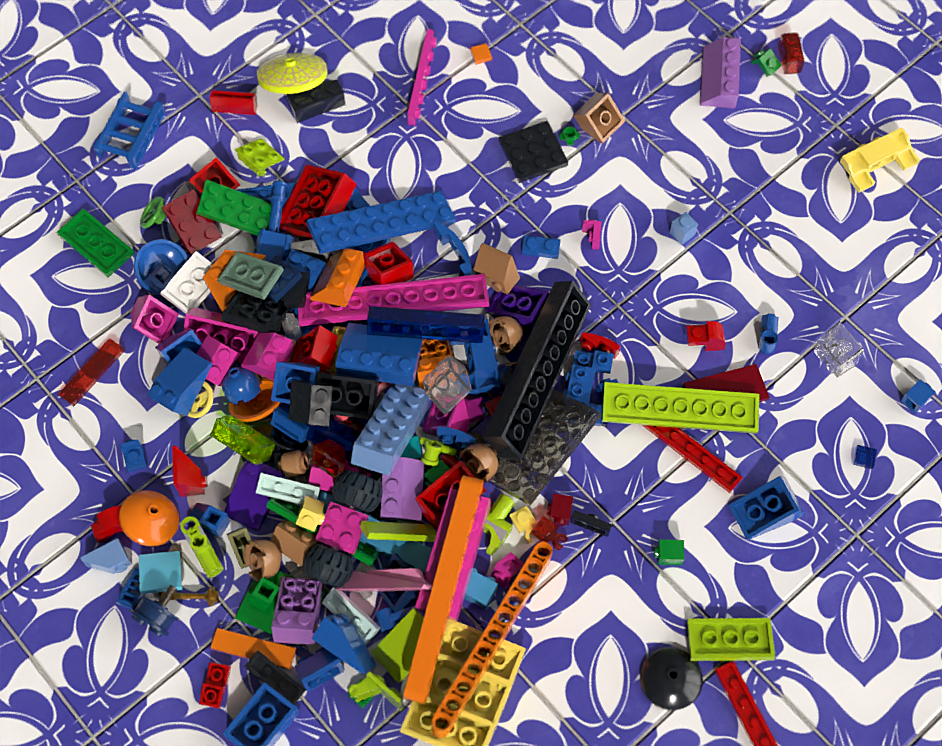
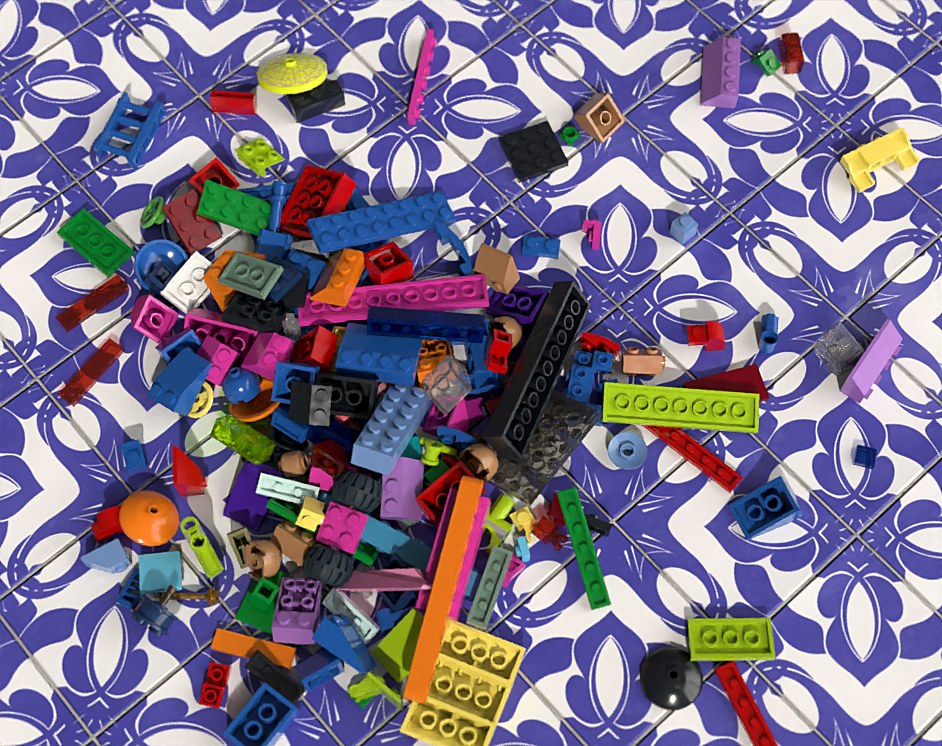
blue slope [188,503,231,538] -> none
lime tile [360,521,437,542] -> none
orange beam [431,542,553,738] -> none
orange tile [470,43,492,65] -> none
green brick [654,539,685,566] -> none
blue brick [900,379,935,414] -> none
none -> clear red tile [56,275,129,333]
none -> sand green plate [466,546,513,630]
none -> red brick [483,329,513,374]
none -> medium azure plate [514,536,530,562]
none -> green tile [557,487,611,611]
none -> medium blue dish [608,432,647,470]
none -> nougat brick [622,347,666,376]
none -> slope [840,319,902,404]

